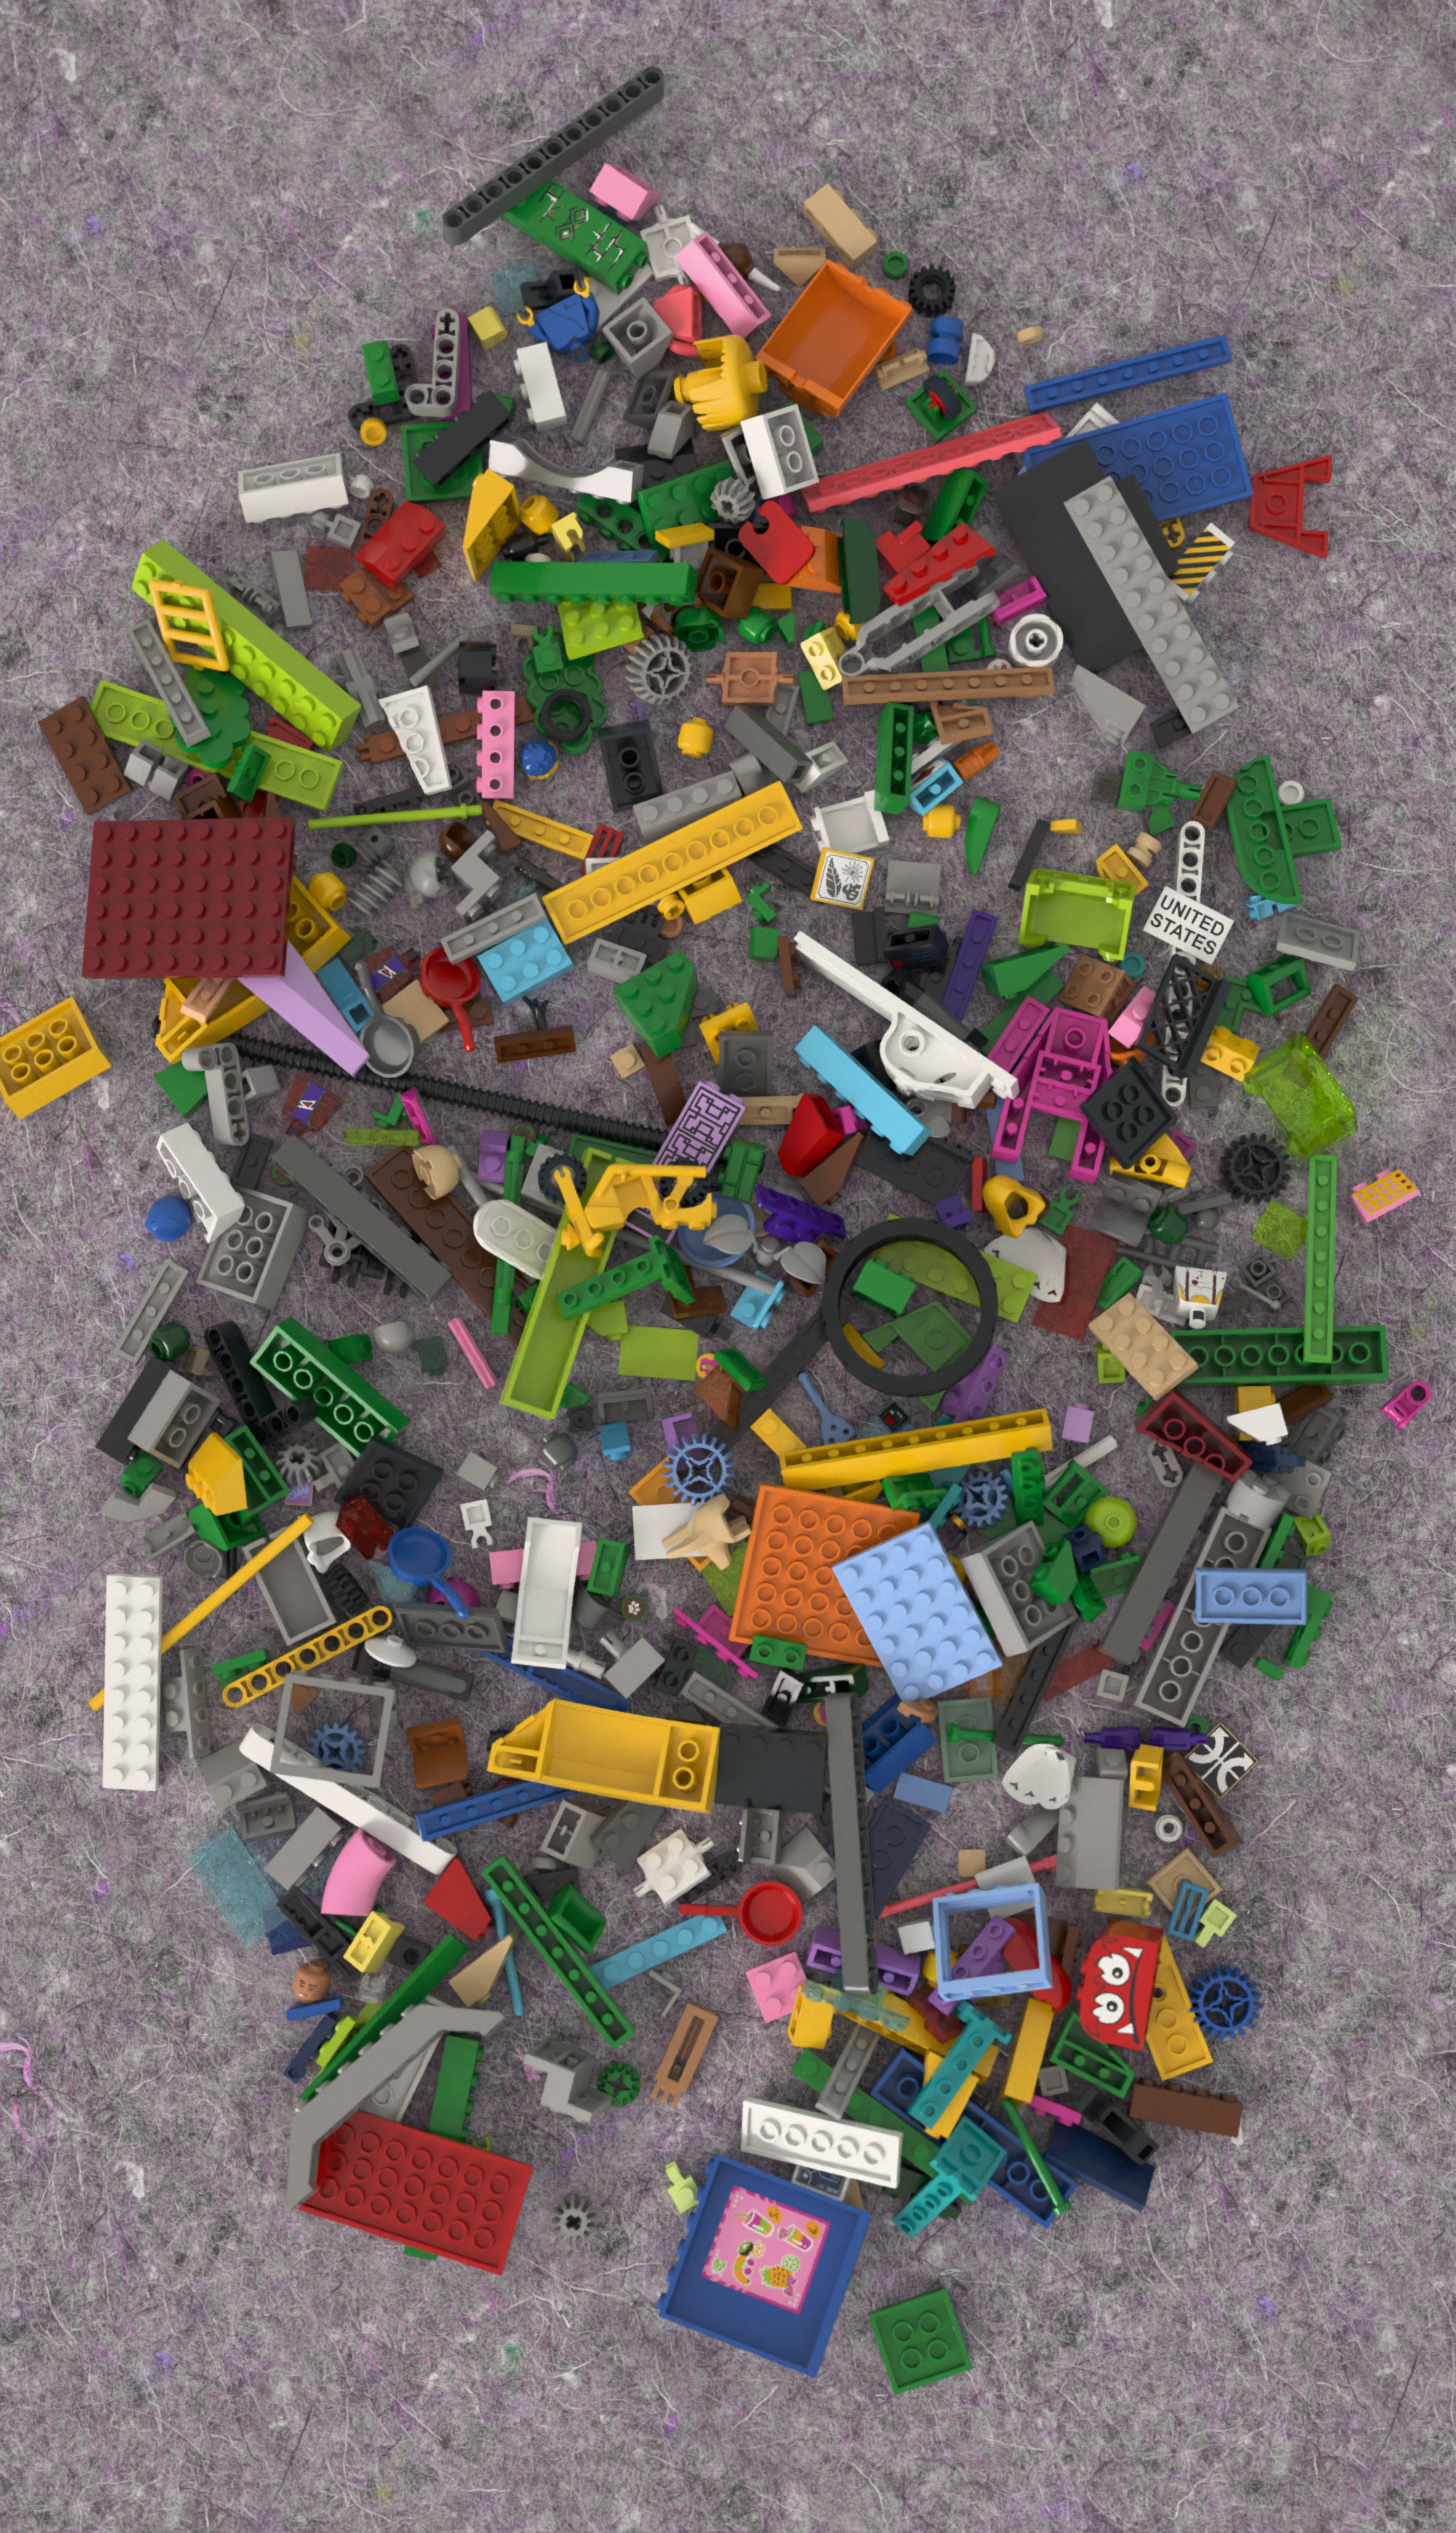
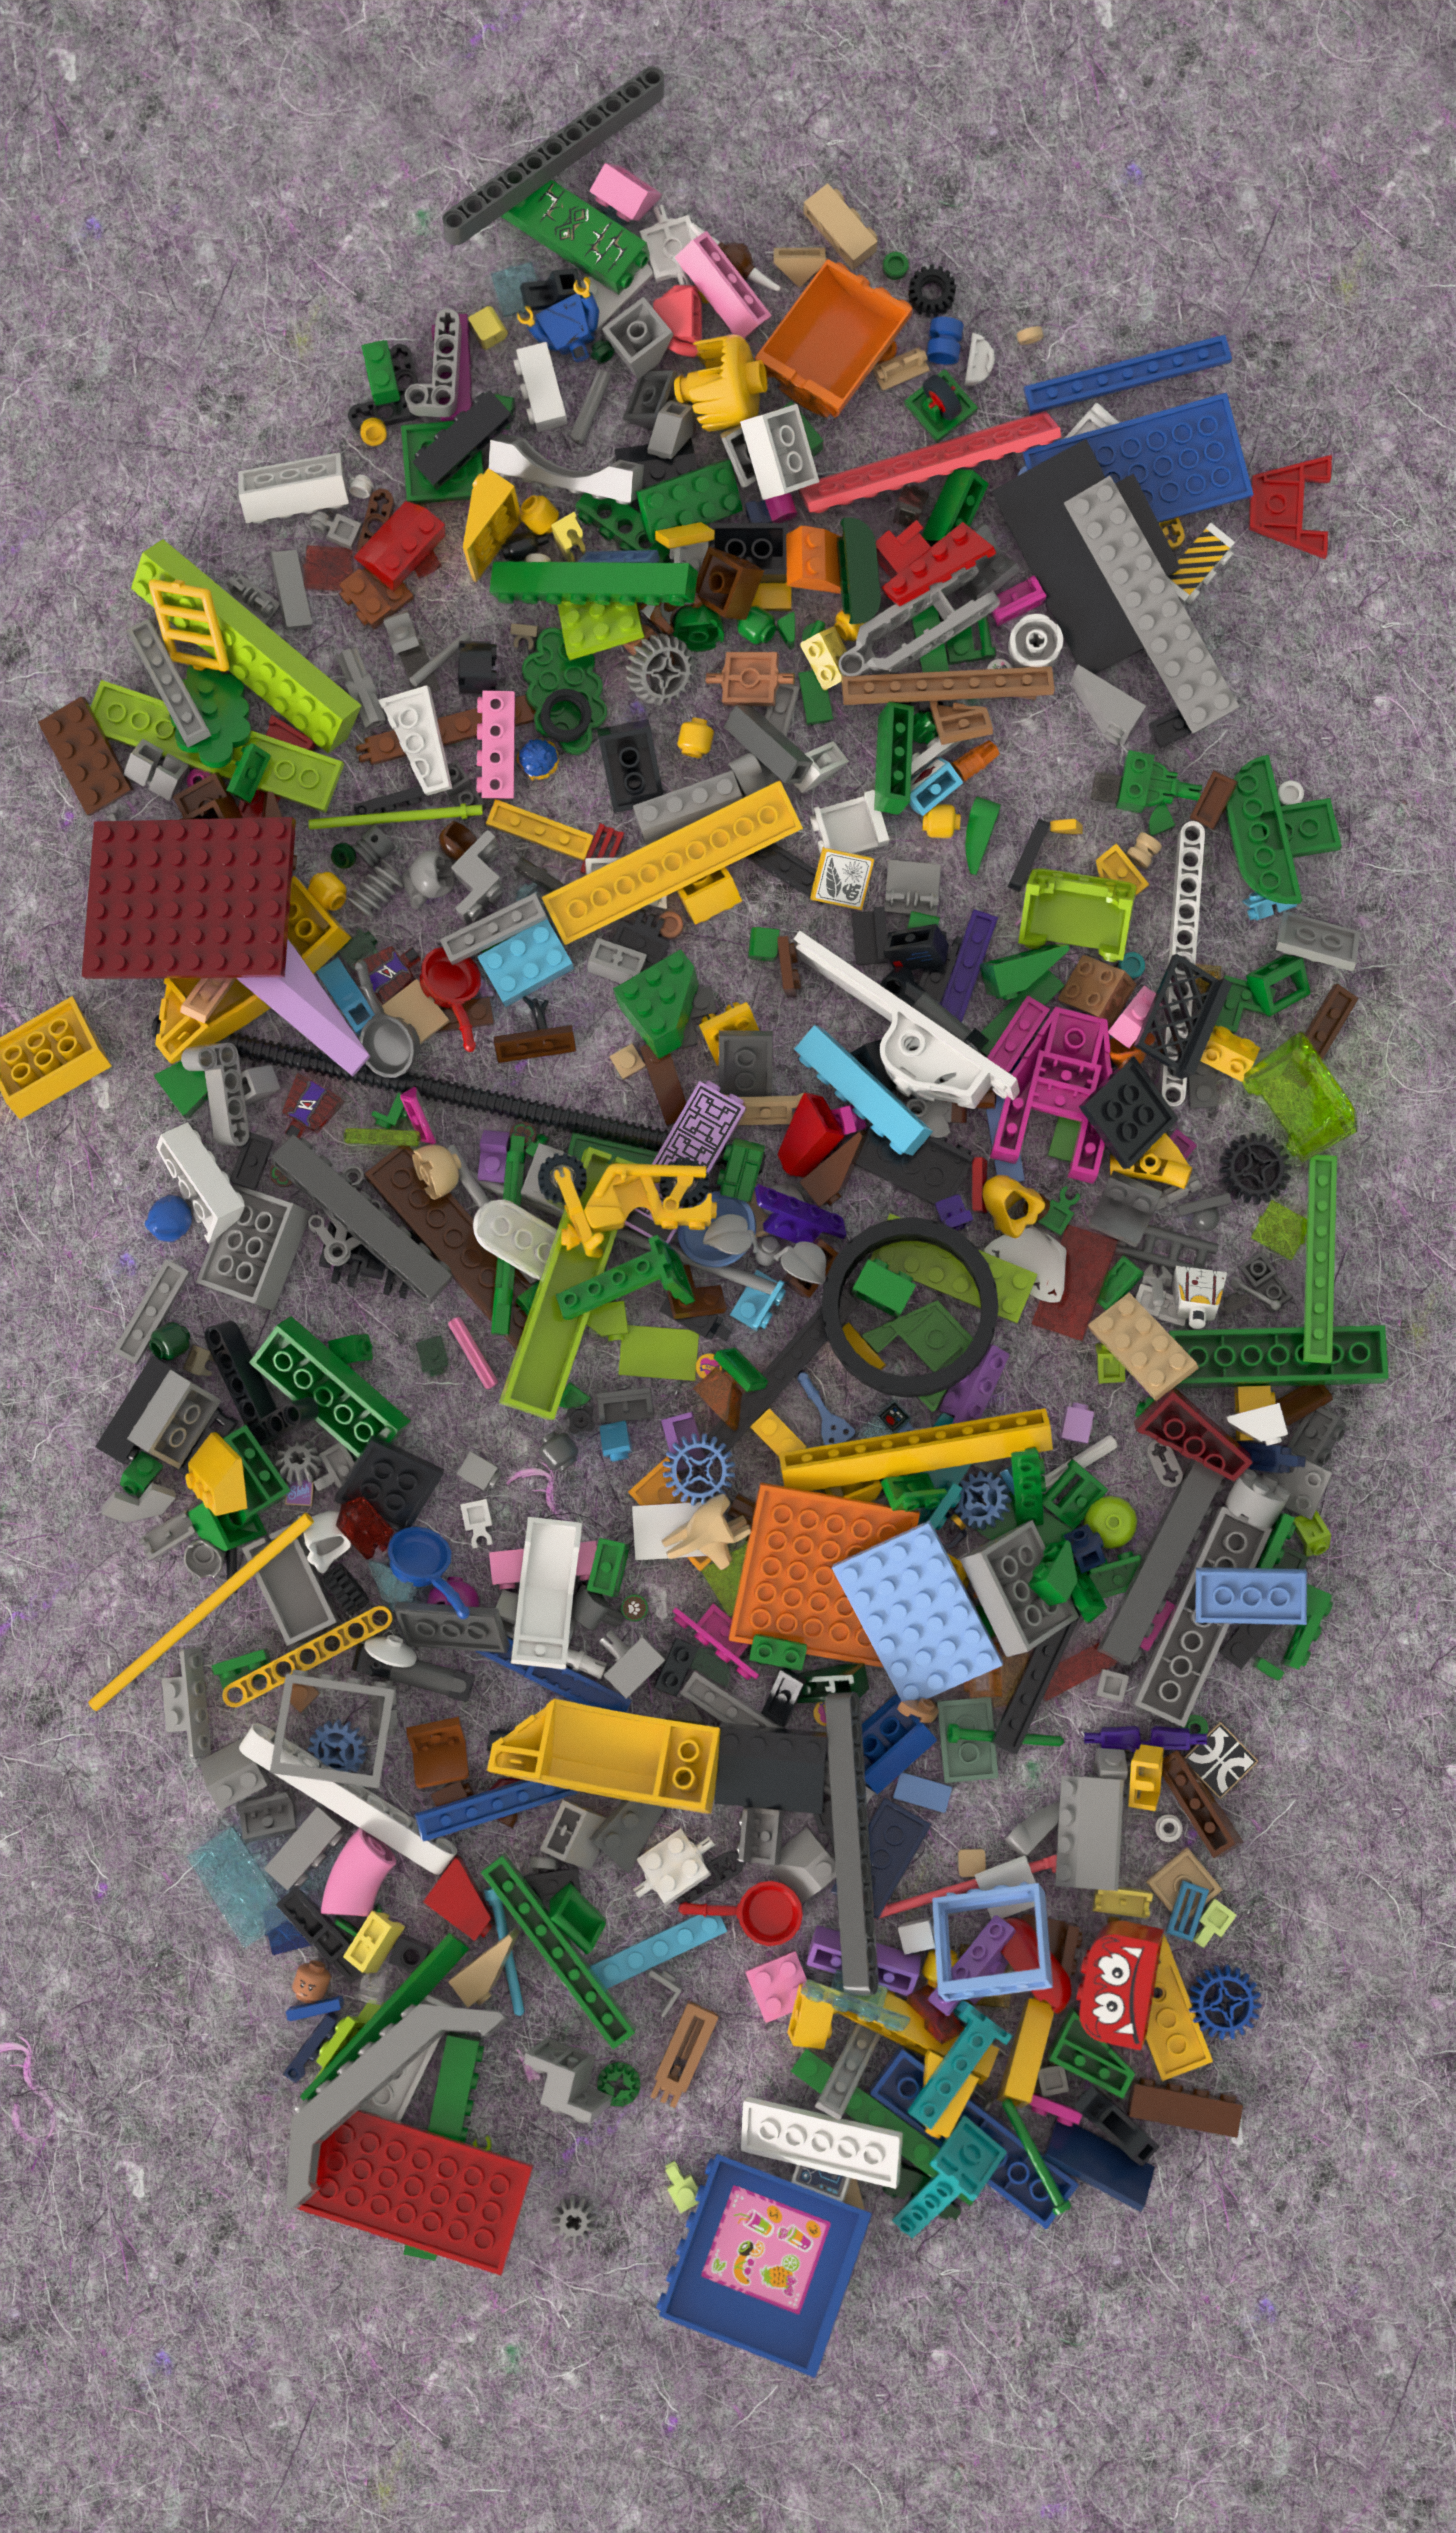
white plate [103,1573,163,1791] -> none
light grey hair [372,1321,415,1353] -> none
reddish brown slope [481,801,524,856] -> none
green plate [531,625,563,674] -> none
yellow bush [658,894,685,920] -> none
light grey gear [710,476,756,525] -> none
red piece [738,501,815,585] -> none
green bracket [748,881,776,927] -> none
green plate [868,2286,973,2395] -> none
white piece [1002,1743,1076,1809] -> none
white sticker [1143,886,1234,965] -> none
dark green head [1148,1205,1188,1245] -> none
slope [1347,1168,1420,1225] -> none
dark pink piece [1379,1381,1431,1430] -> none

